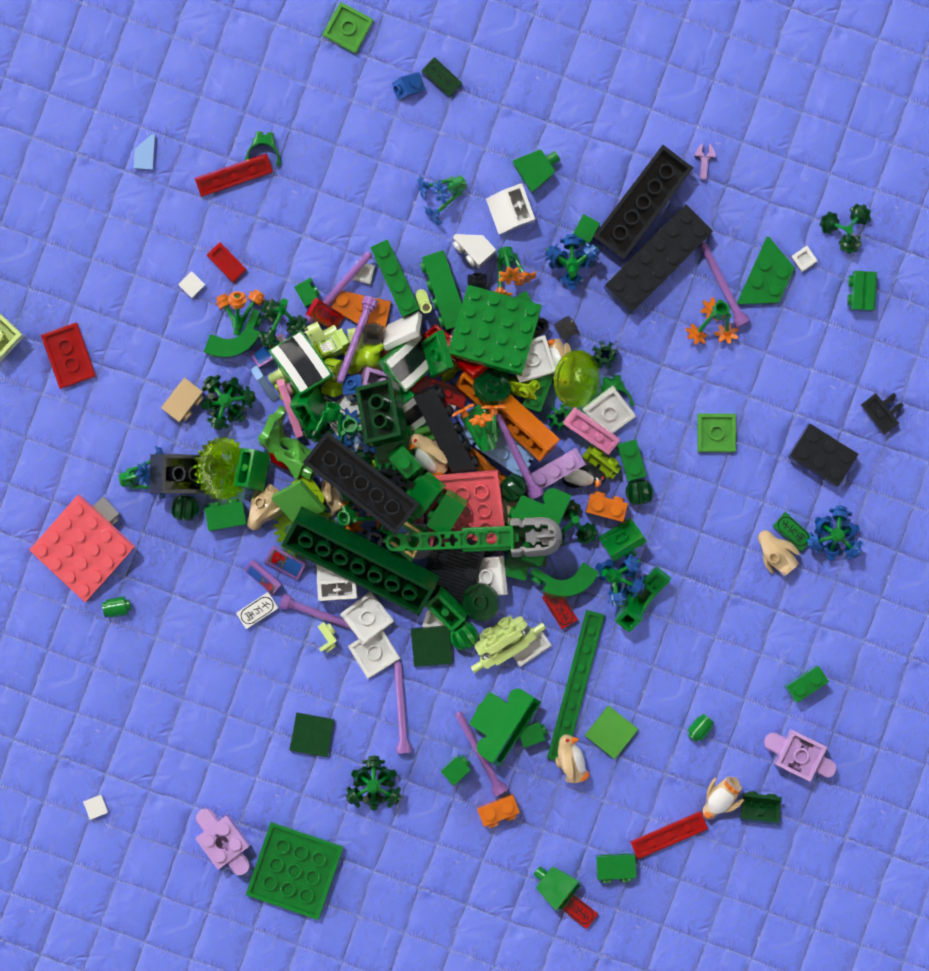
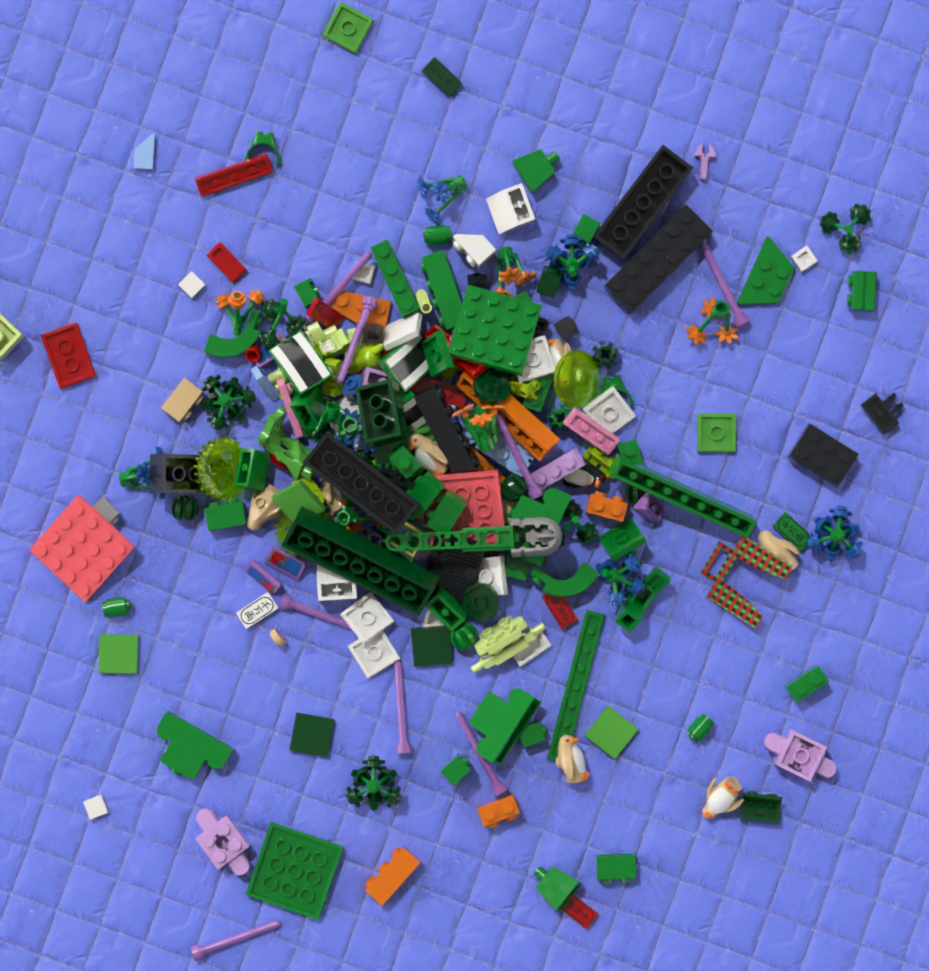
yellowish green bracket [317,622,338,652] -> none
blue bracket [392,72,426,100] -> none
red tile [630,811,708,859] -> none
none -> bright green tile [99,634,139,673]
none -> green brick [157,711,234,779]
none -> medium lavender piece [191,920,281,961]
none -> red hinge [245,345,261,362]
none -> tan tile [270,628,287,647]
none -> orange brick [365,846,421,906]
none -> green brick [423,225,451,246]
none -> dark green brick [536,265,563,298]
none -> green brick [608,454,757,538]
none -> medium lavender slope [633,492,664,523]
none -> piece [701,536,793,629]

